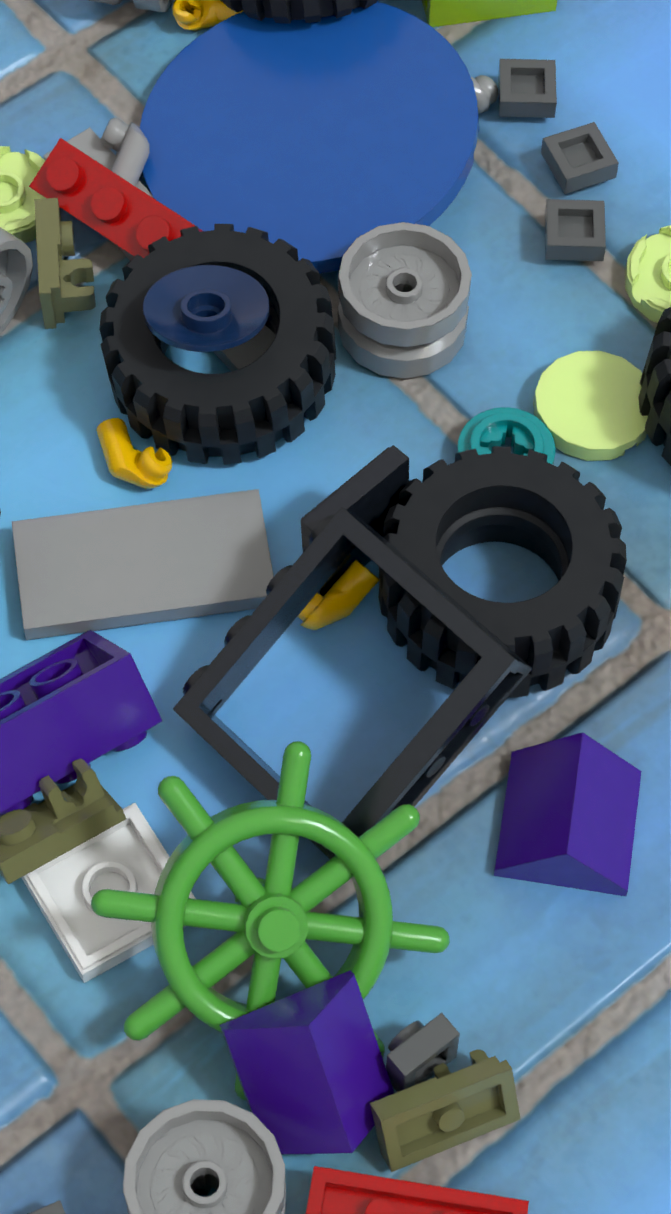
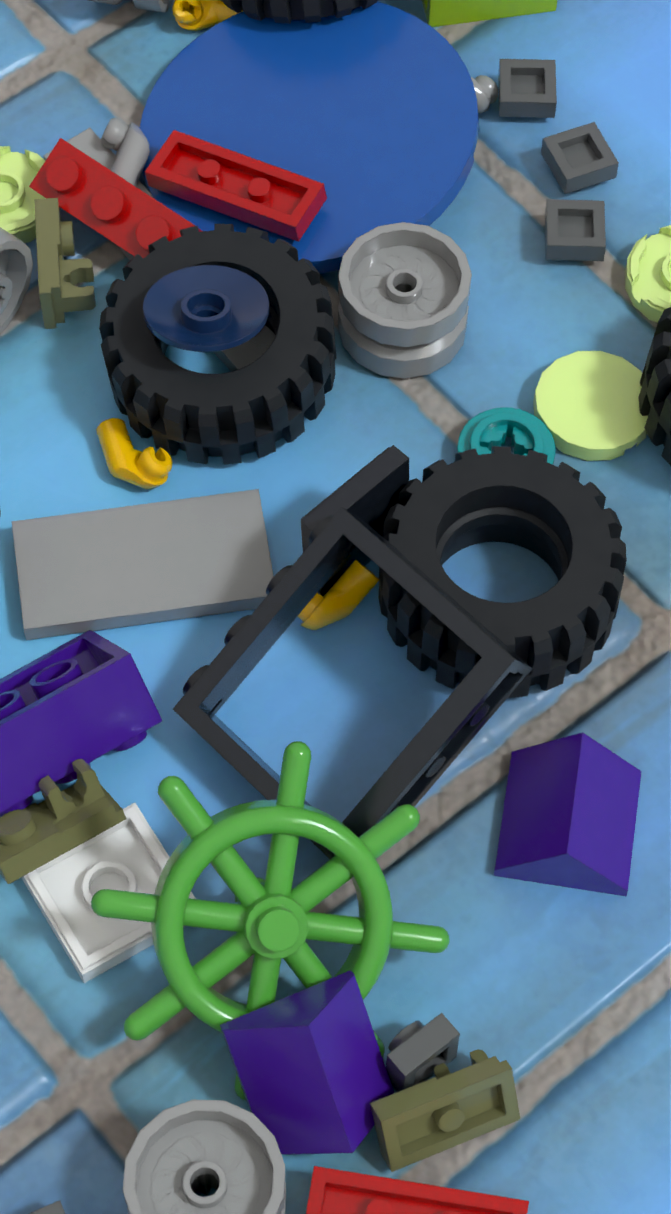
none -> red plate [145,130,327,242]

